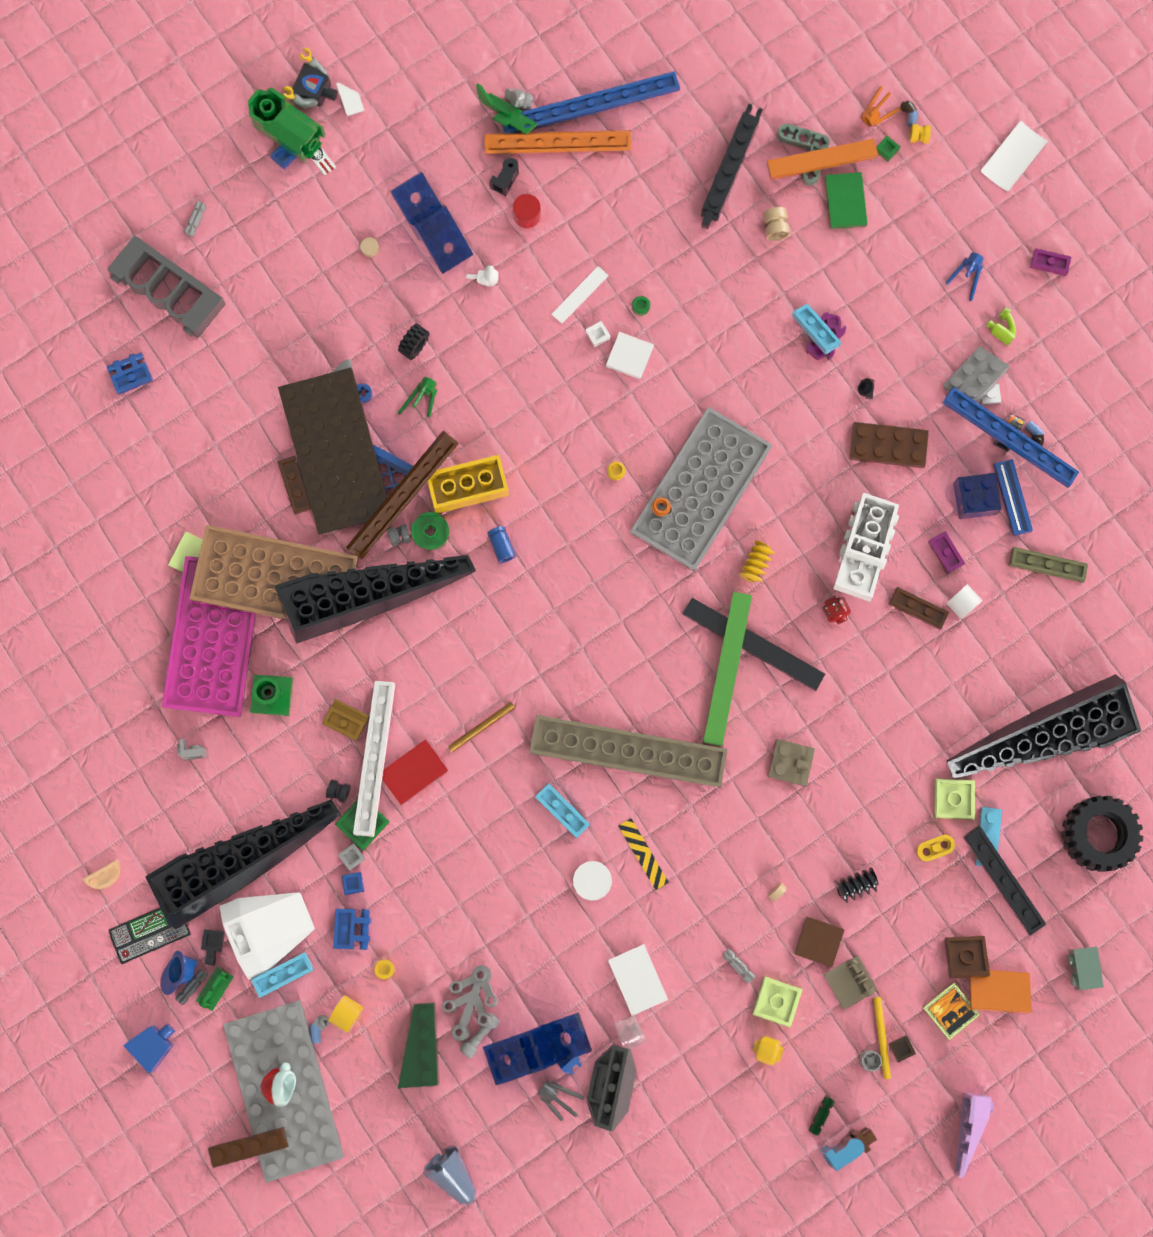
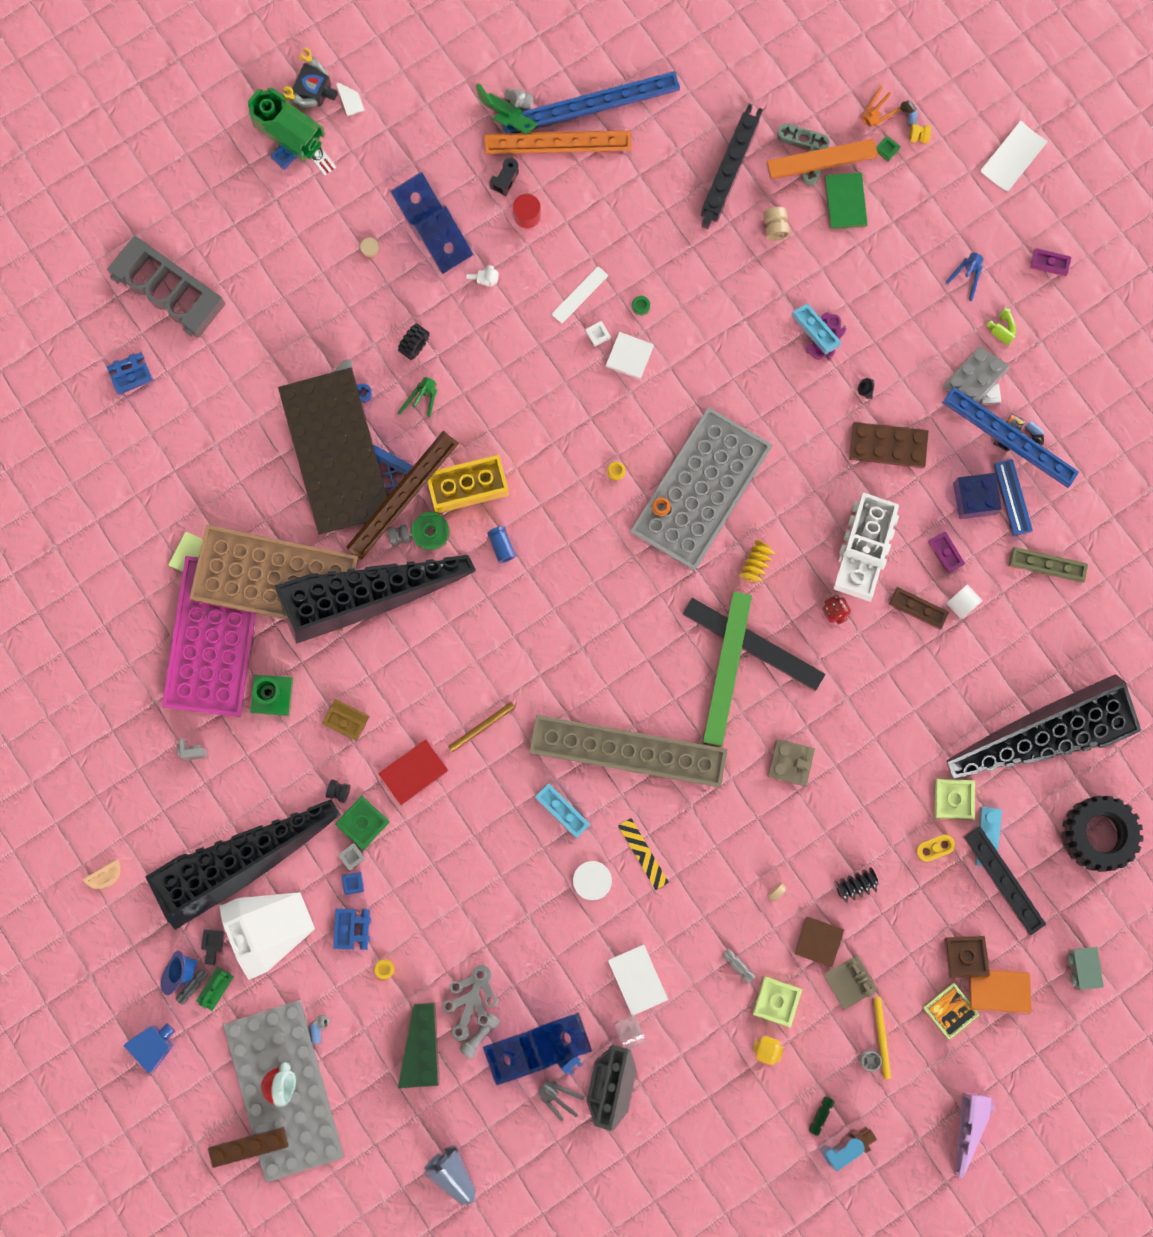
sticker [108,908,191,964] -> none
light grey axle [184,201,206,237] -> none
medium azure plate [251,952,314,998] -> none
reddish brown tile [277,456,312,515] -> none
yellow piece [328,995,364,1033] -> none
white plate [353,681,395,837] -> none
dark brown plate [888,1035,916,1062] -> none

